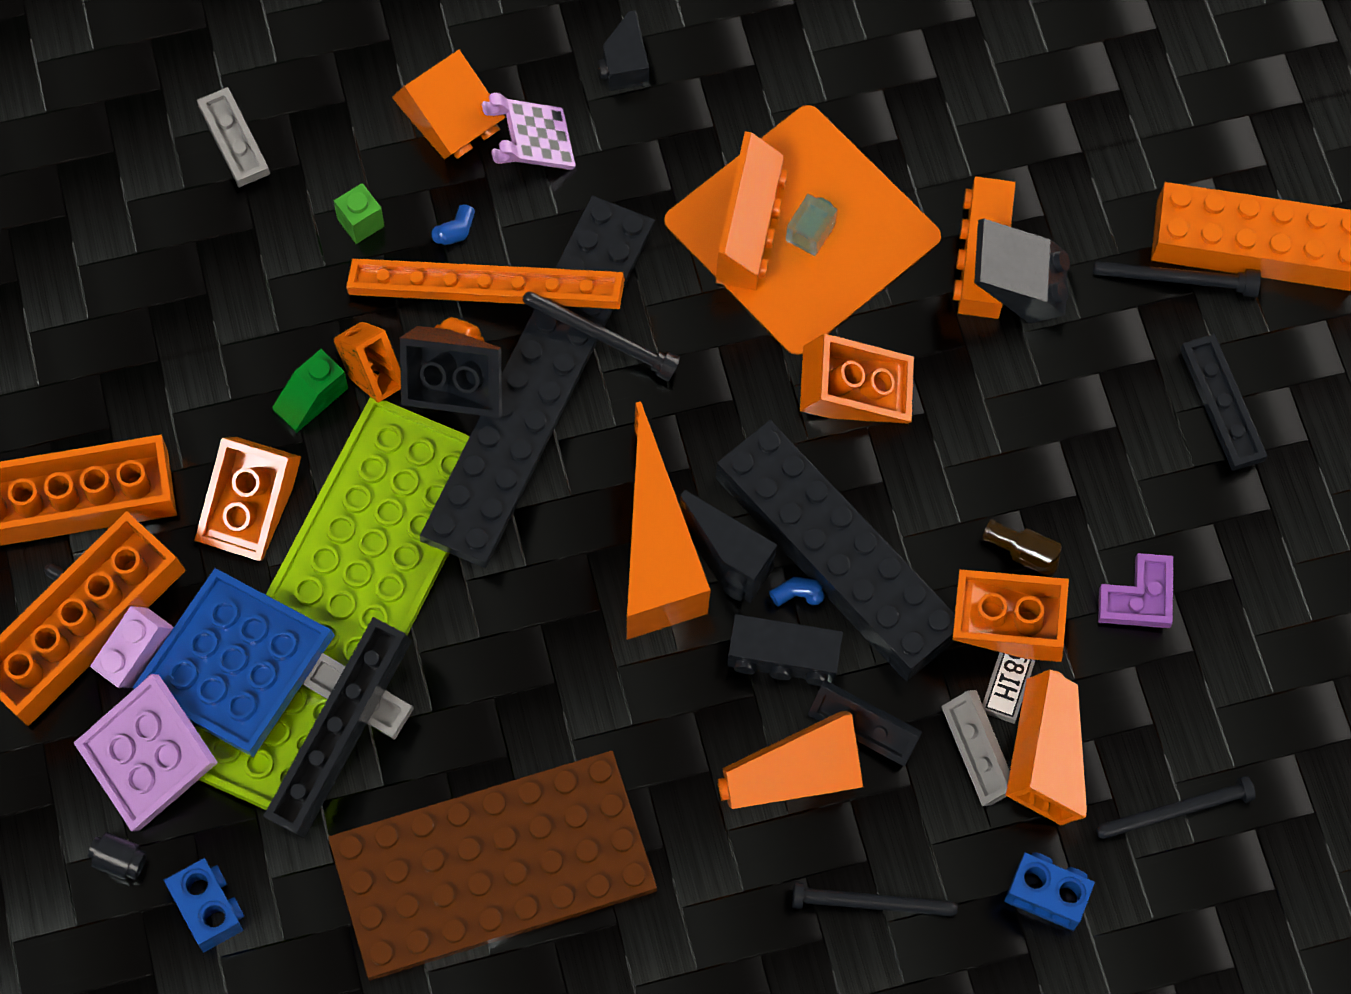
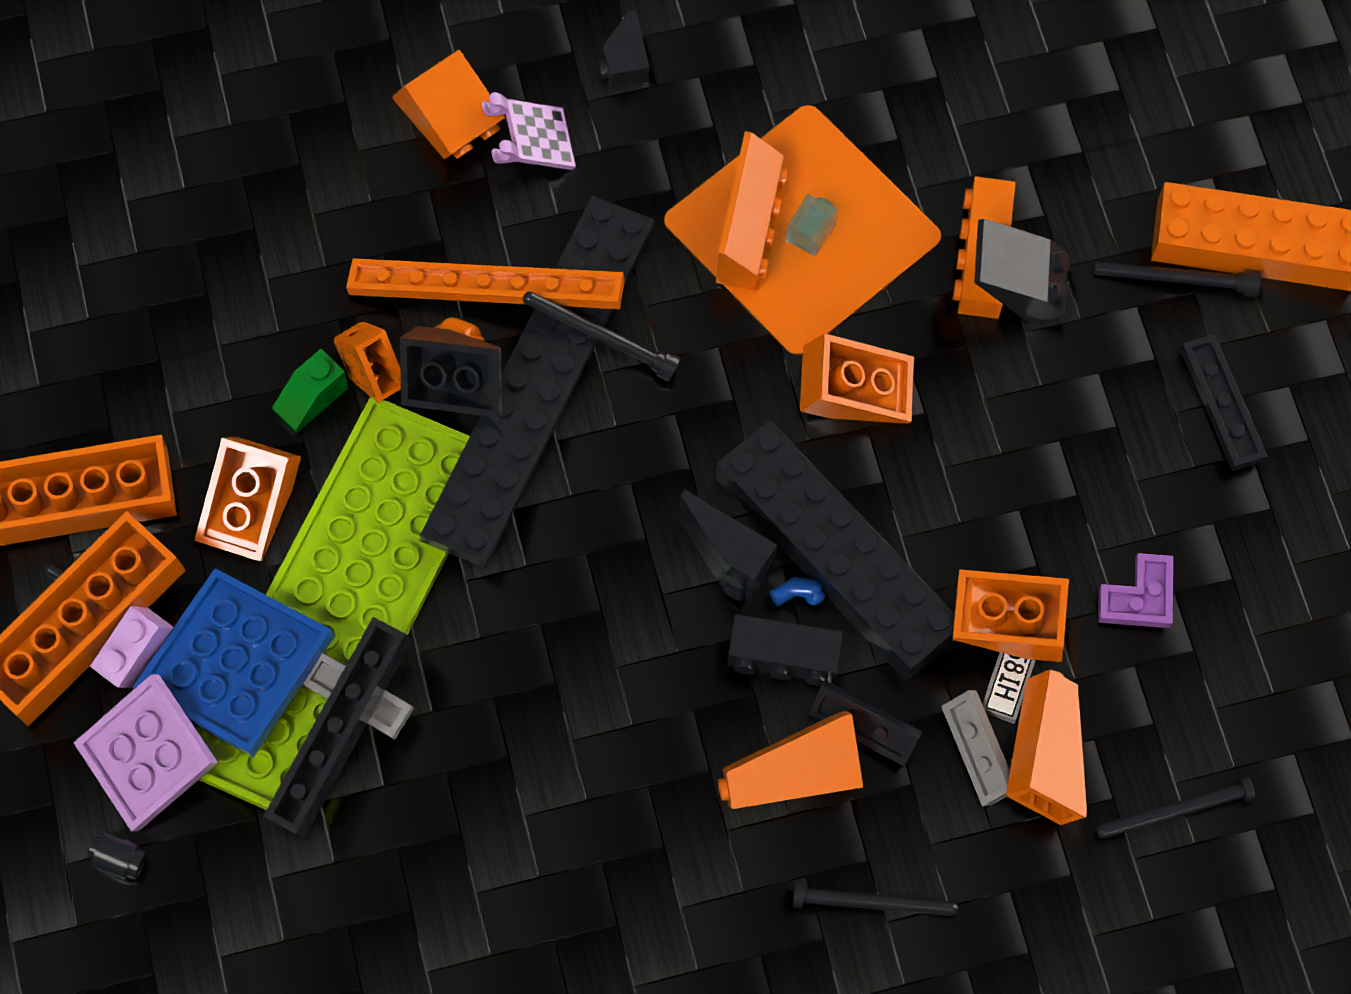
blue brick [164,858,245,953] -> none
light grey plate [197,87,270,187] -> none
reddish brown plate [328,751,657,981] -> none
bright green brick [334,183,385,244] -> none
blue arm [431,205,475,245] -> none
orange piece [627,401,710,640] -> none
dark brown arm [982,519,1062,575] -> none
blue brick [1004,853,1095,931] -> none

